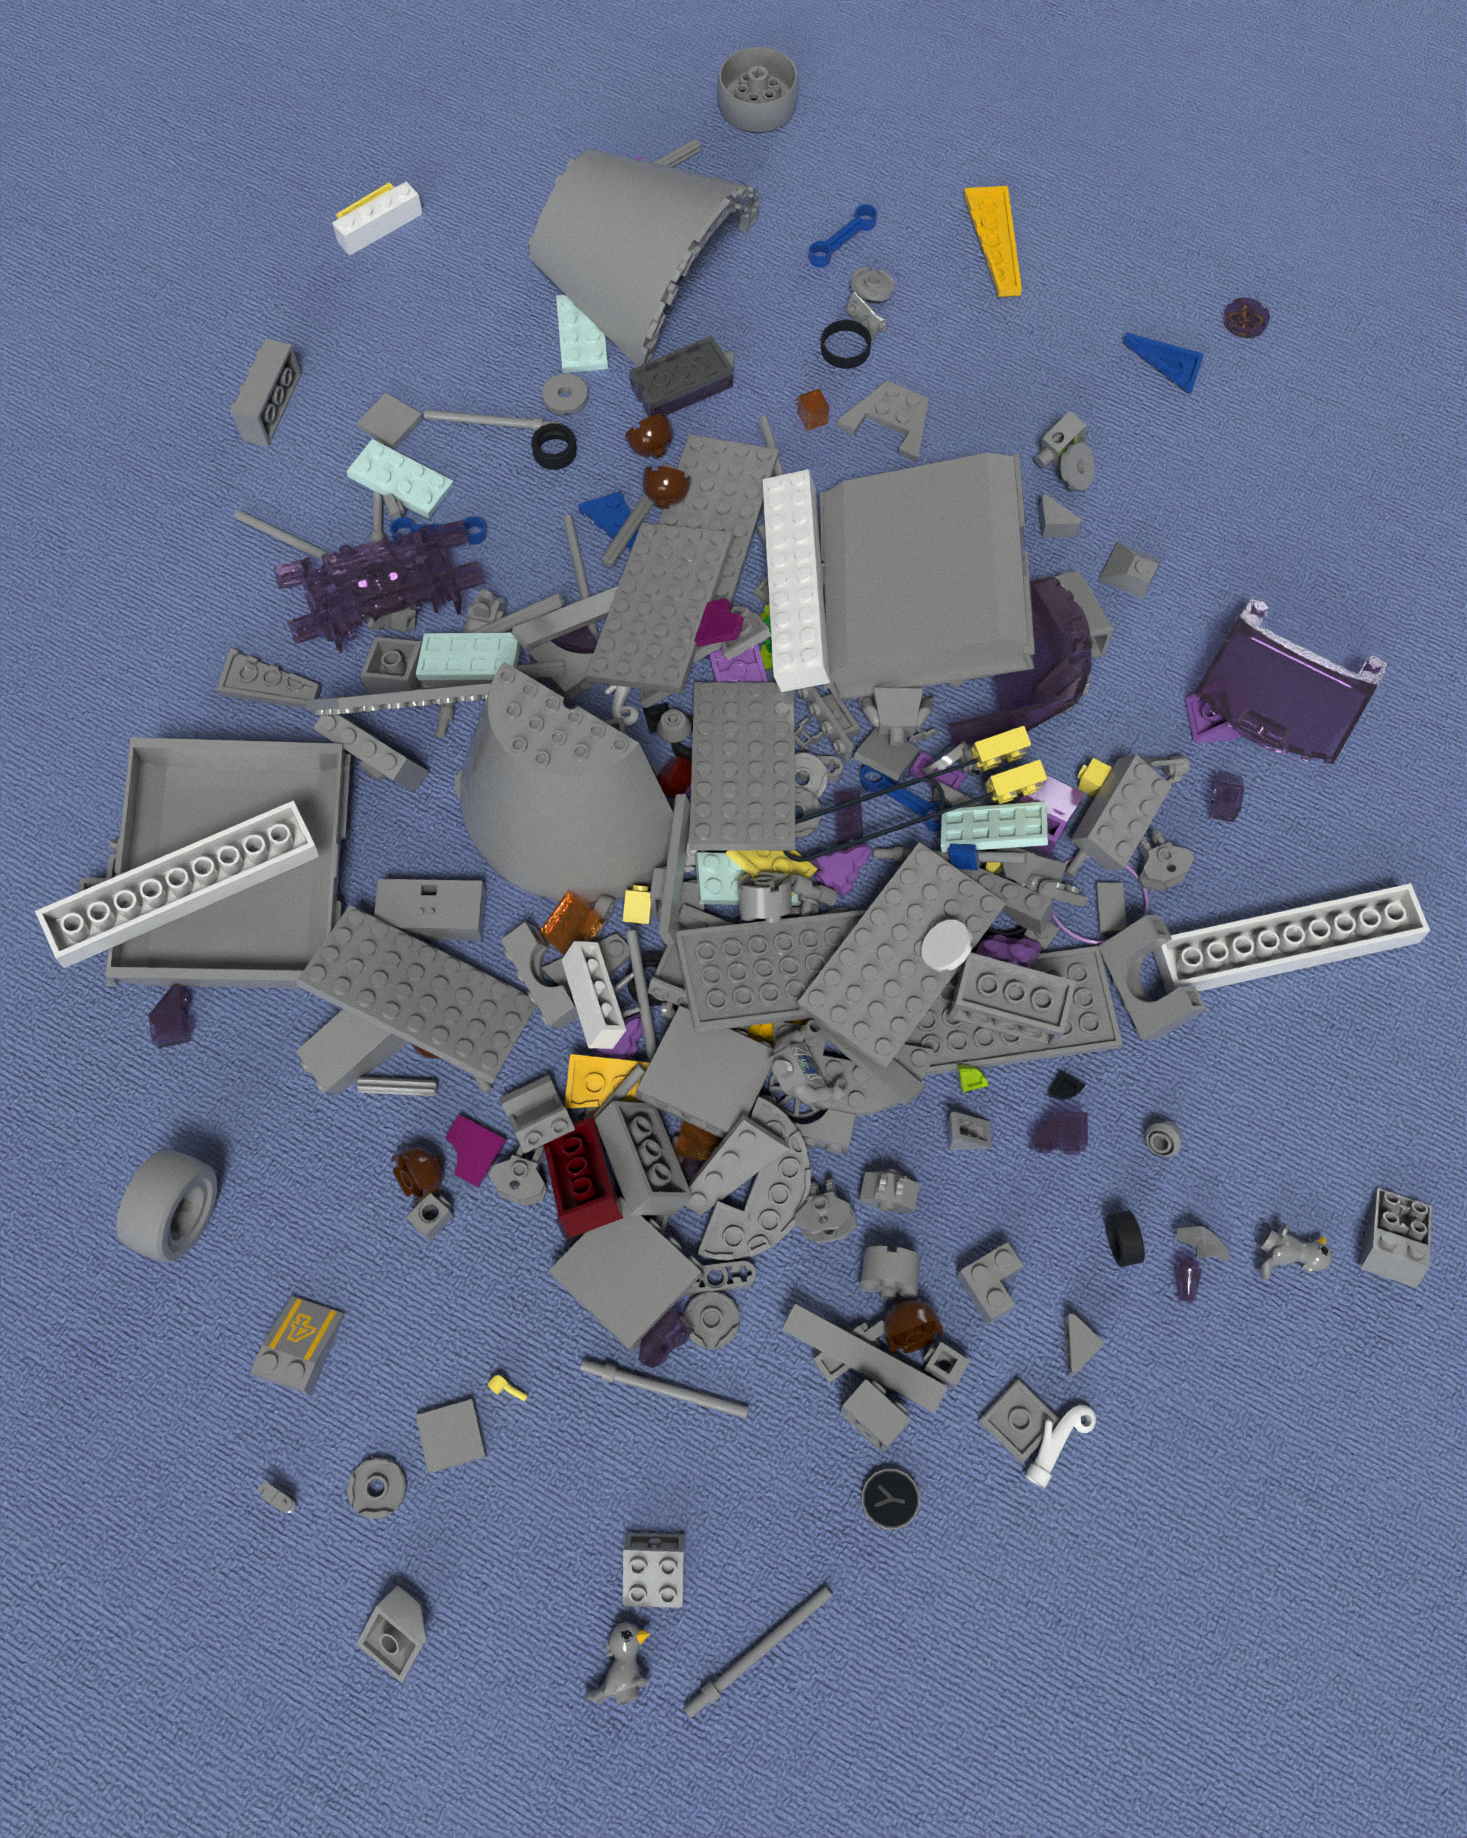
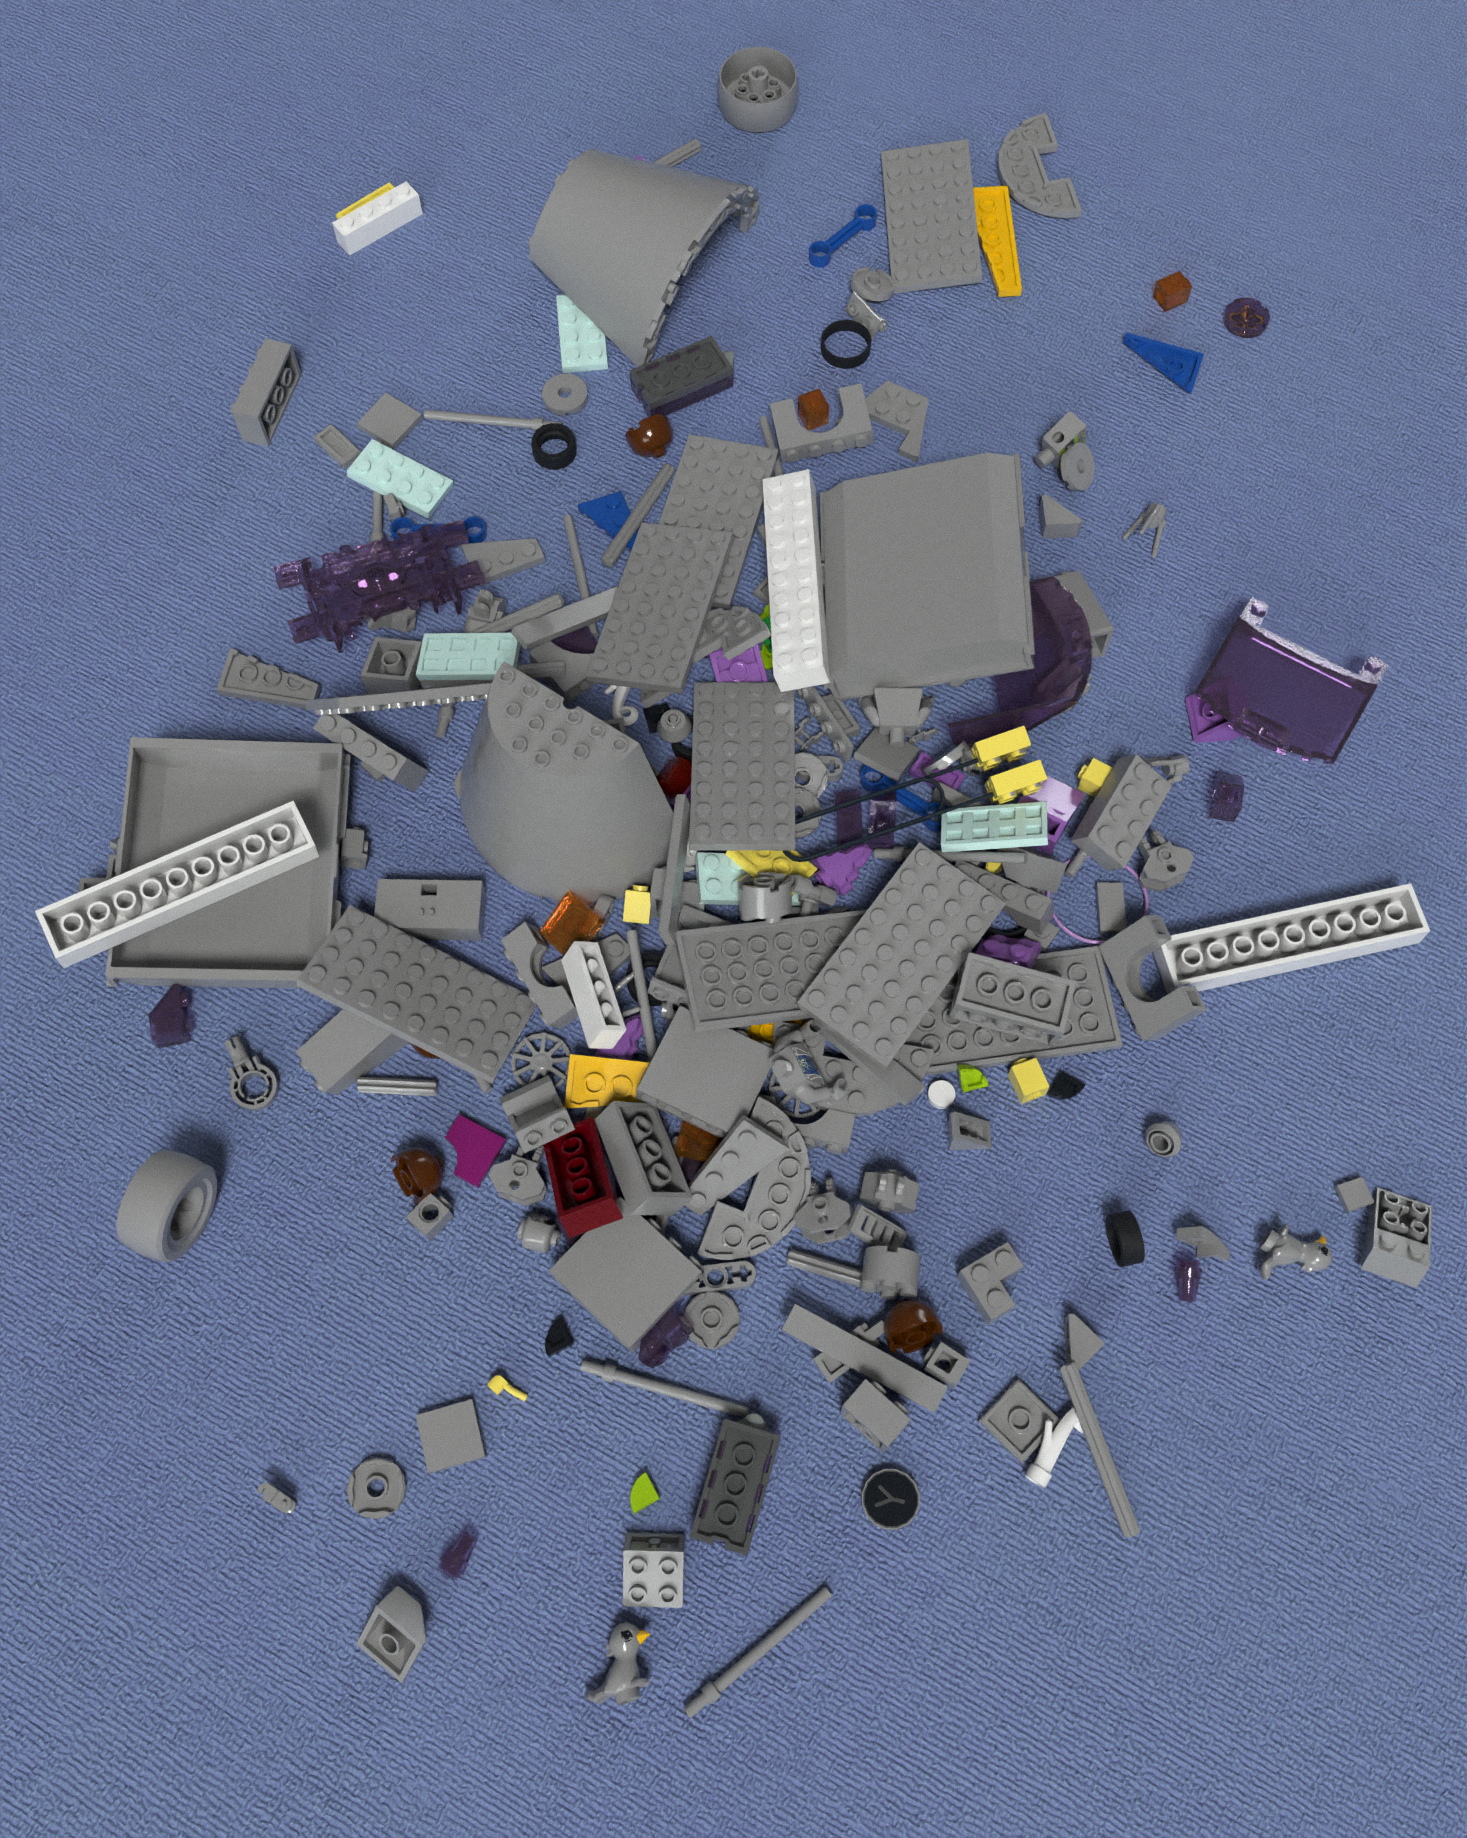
light grey bar [234,510,357,575] -> none
light grey slope [250,1296,345,1396] -> none
light grey bar [592,1064,646,1119] -> none
reddish brown cylinder [643,466,691,509] -> none
magenta tile [694,598,744,647] -> none
white tile [921,920,973,972] -> none
blue tile [948,844,980,871] -> none
light grey hinge [1026,874,1088,907] -> none
clear purple slope [1028,1111,1088,1155] -> none
light grey slope [1099,542,1162,599] -> none
none -> light grey pin [224,1036,279,1111]
none -> light grey tile [313,424,361,469]
none -> light grey brick [339,827,368,870]
none -> clear purple cone [437,1531,477,1580]
none -> light grey wing [460,538,545,587]
none -> light grey wheel [511,1032,570,1089]
none -> light grey head [517,1213,561,1253]
none -> black tile [545,1318,574,1358]
none -> lime tile [630,1472,660,1514]
none -> dark grey piece [690,1414,781,1558]
none -> light grey arch [770,383,873,463]
none -> light grey axle [786,1249,862,1287]
none -> light grey slope [847,1205,907,1252]
none -> clear purple slope [867,790,897,849]
none -> light grey plate [881,139,982,294]
none -> white tile [927,1080,955,1109]
none -> light grey plate [997,113,1082,219]
none -> light yellow brick [1008,1058,1050,1104]
none -> light grey axle [1059,1363,1140,1538]
none -> light grey plant [1122,503,1167,558]
none -> clear orange brick [1152,271,1192,312]
none -> light grey tile [1335,1177,1375,1213]

